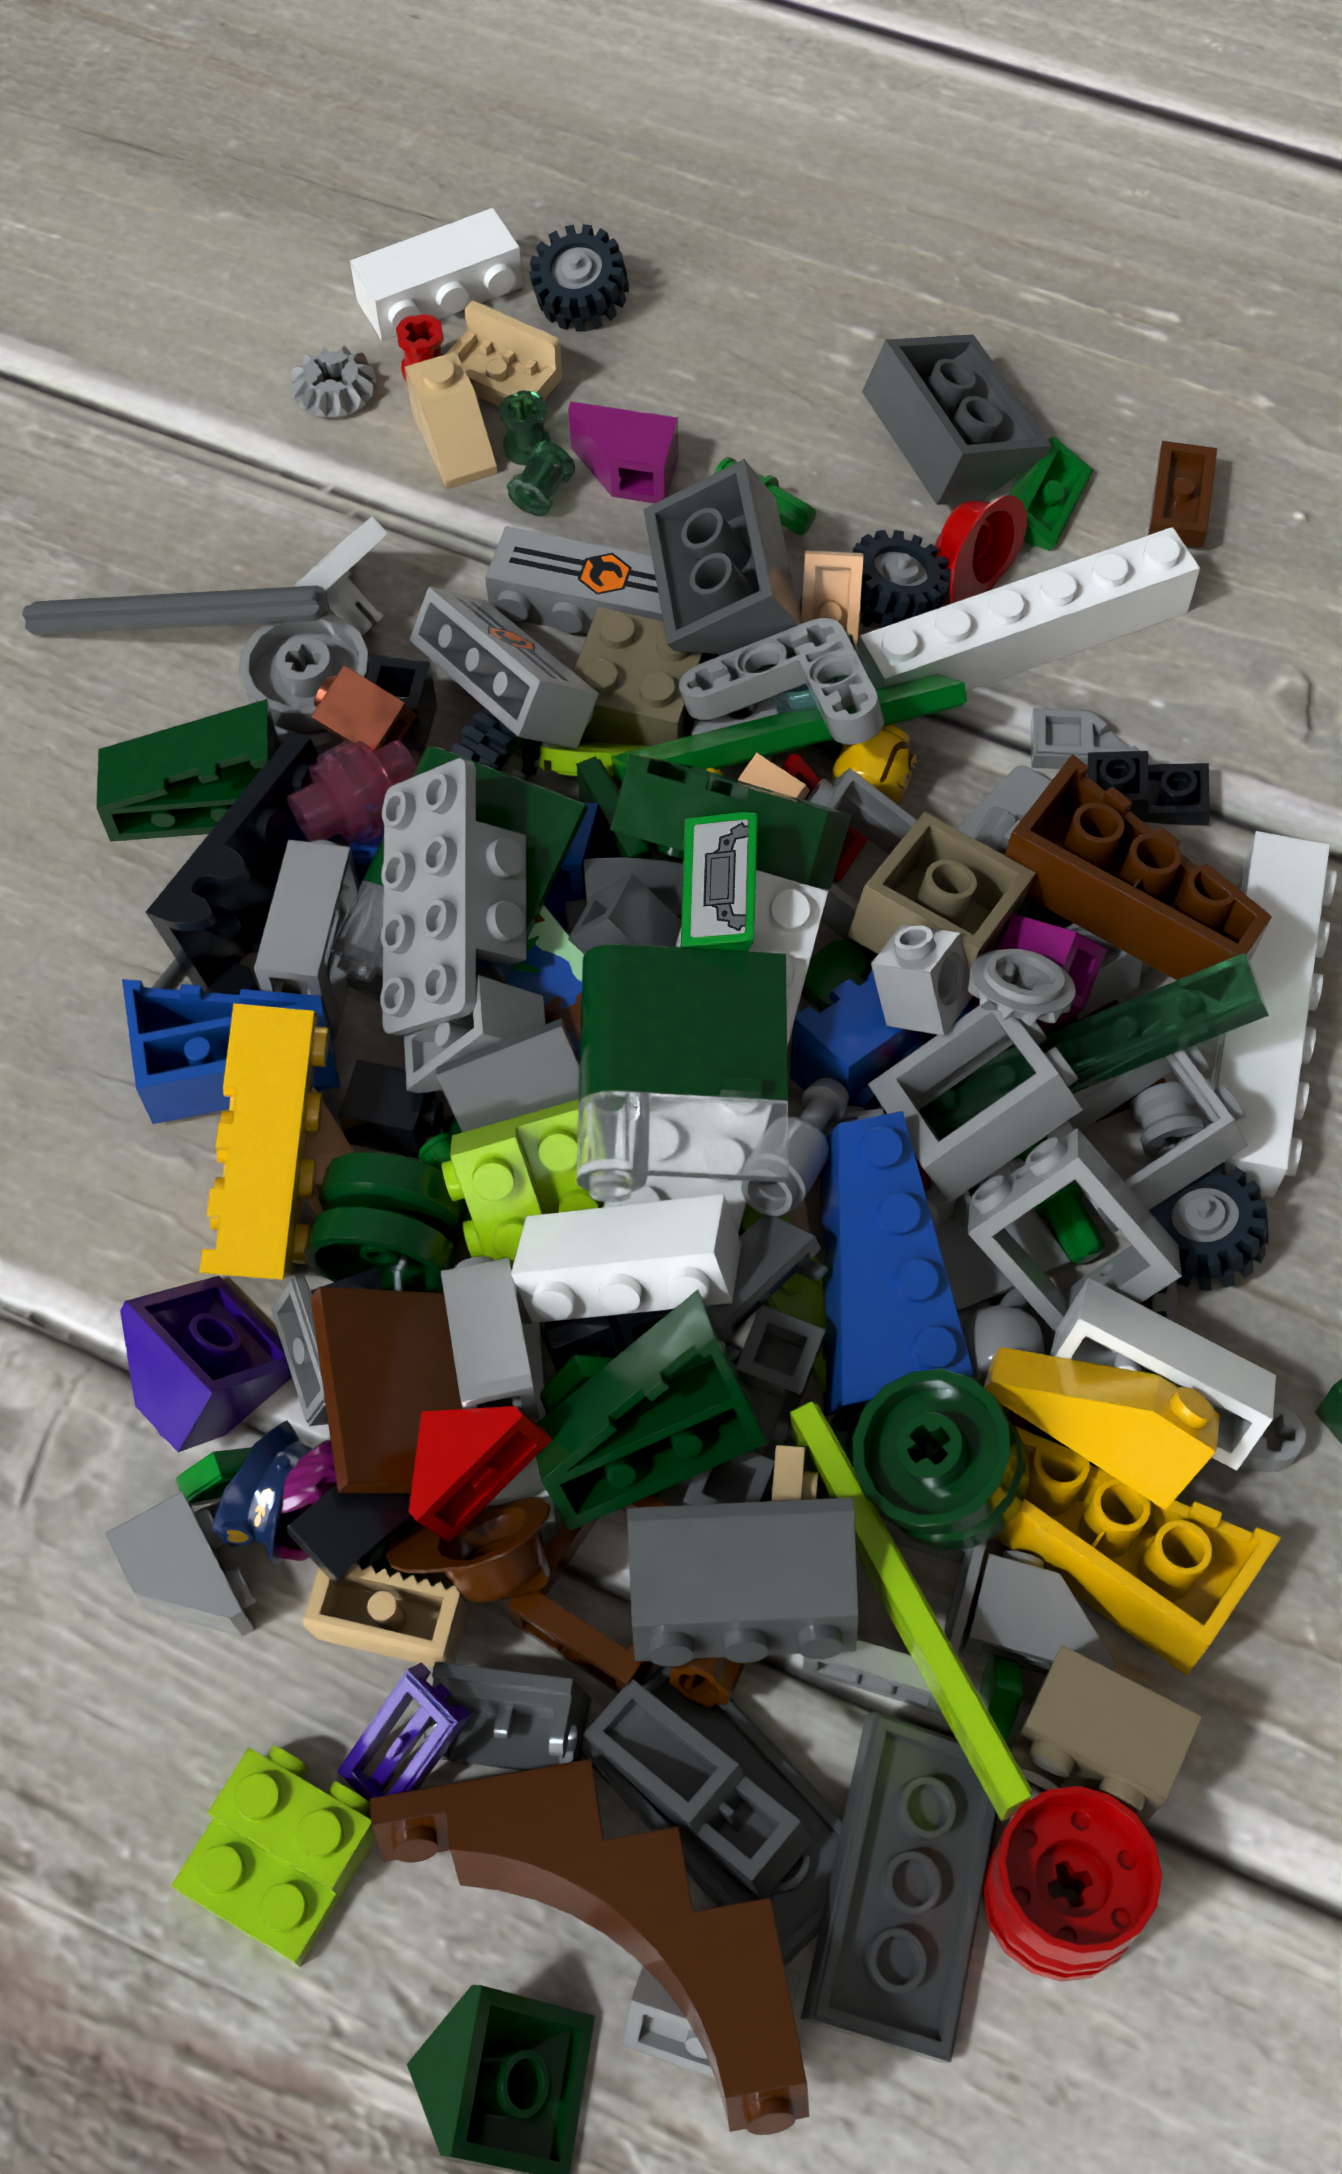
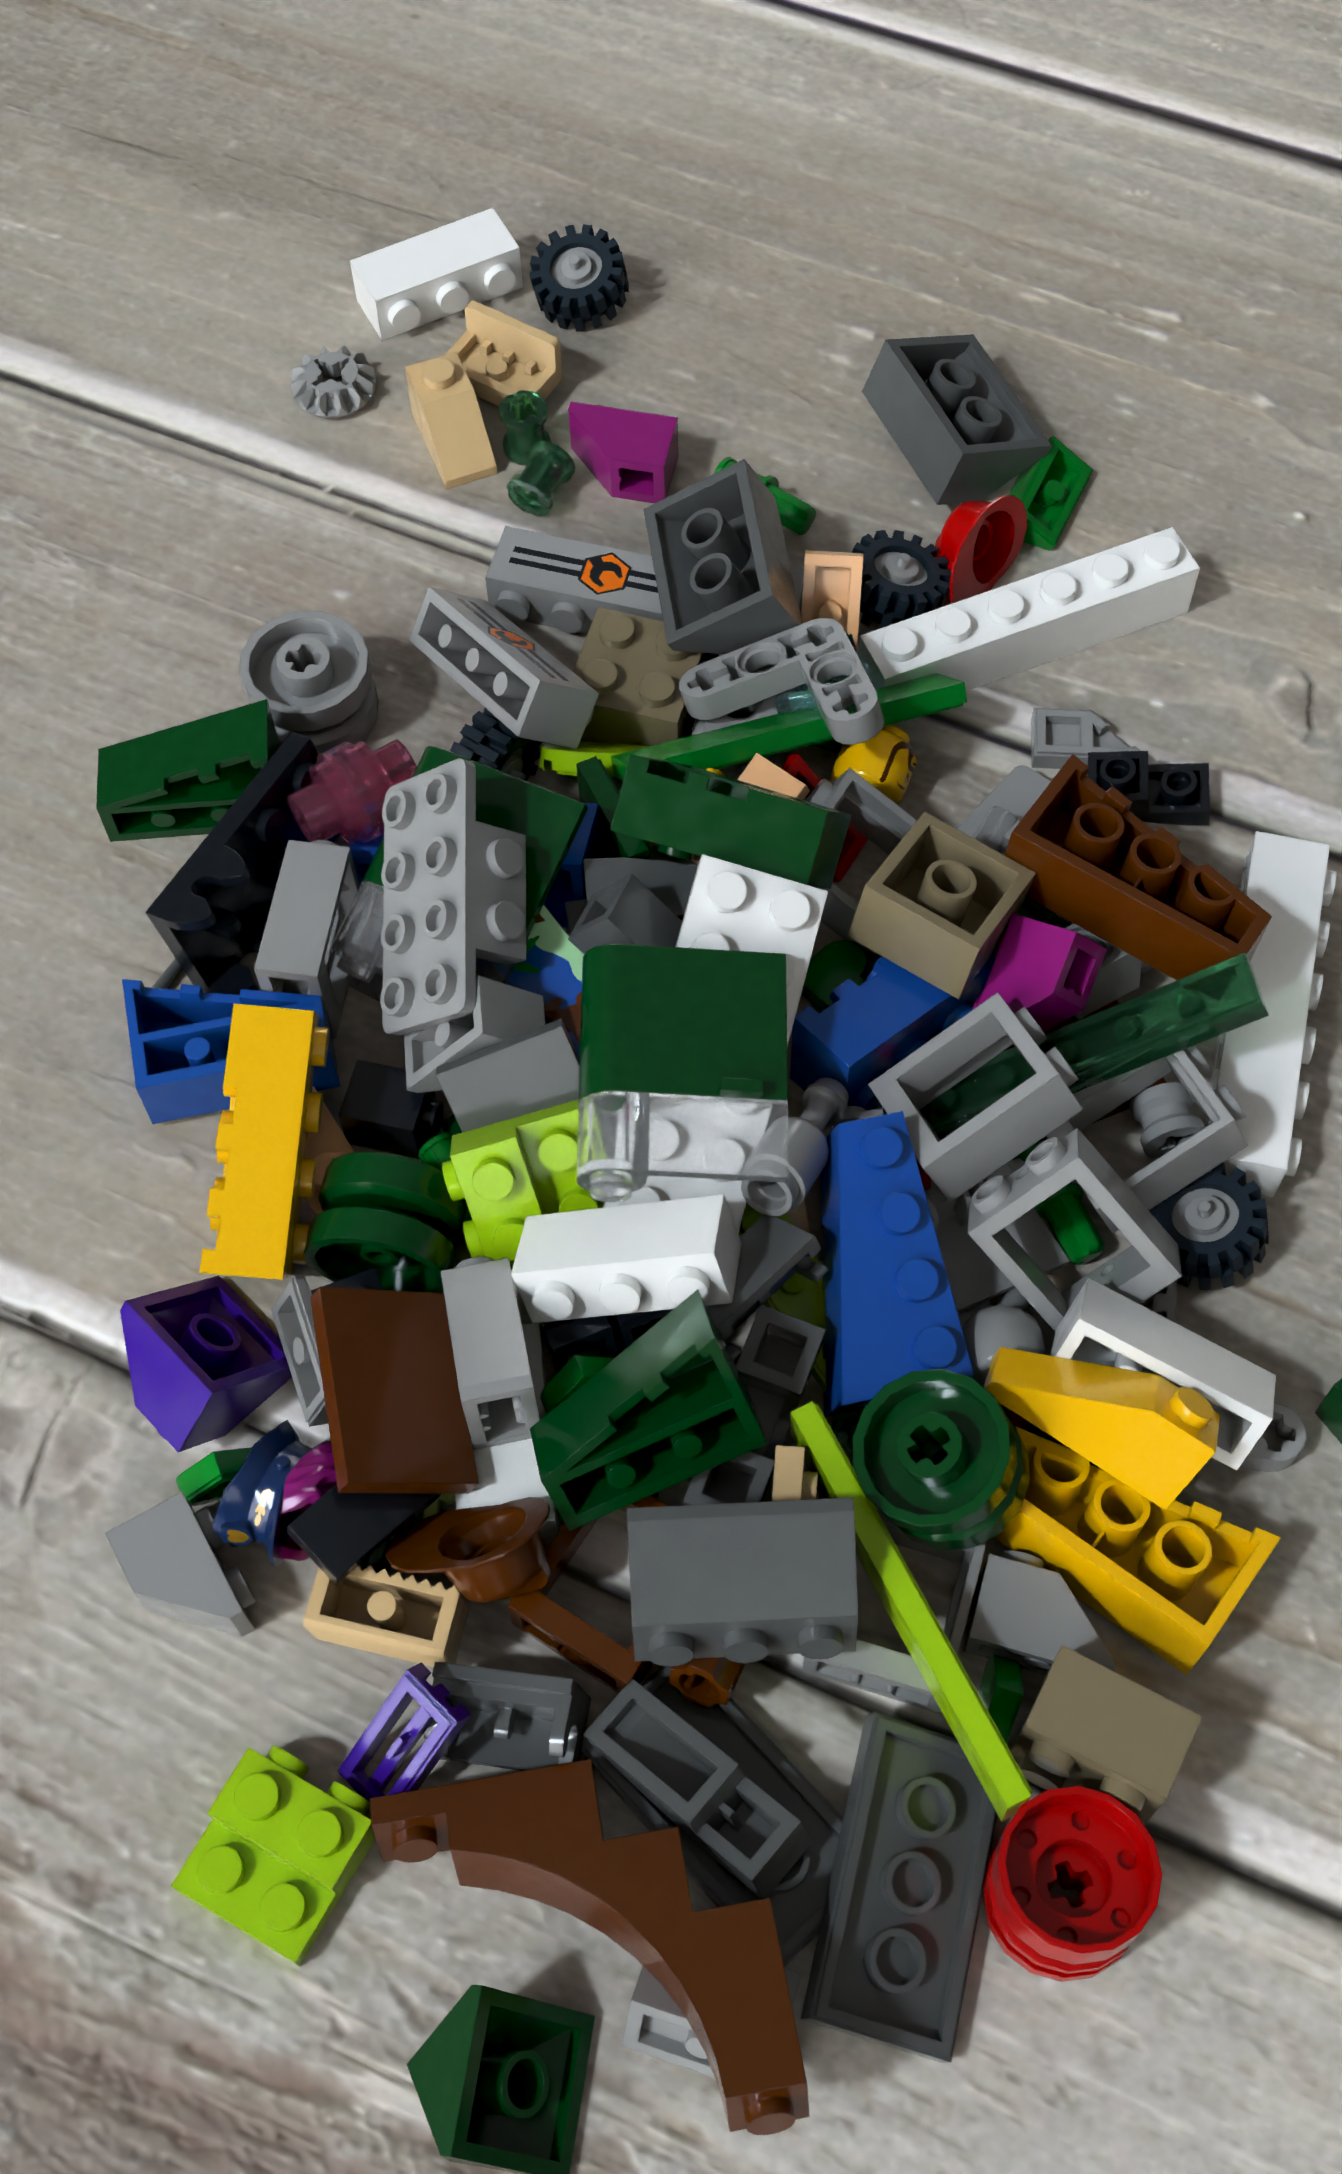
dark grey axle [22,585,329,635] -> none
white tile [293,516,388,636] -> none
copper brick [311,665,416,766] -> none
black brick [366,654,437,751] -> none
red bush [396,314,444,382] -> none
red slope [409,1406,553,1542] -> none
slope [680,812,757,951] -> none
light grey brick [871,924,974,1036] -> none
light grey gear [968,949,1076,1026] -> none
reddish brown plate [1148,441,1217,547] -> none

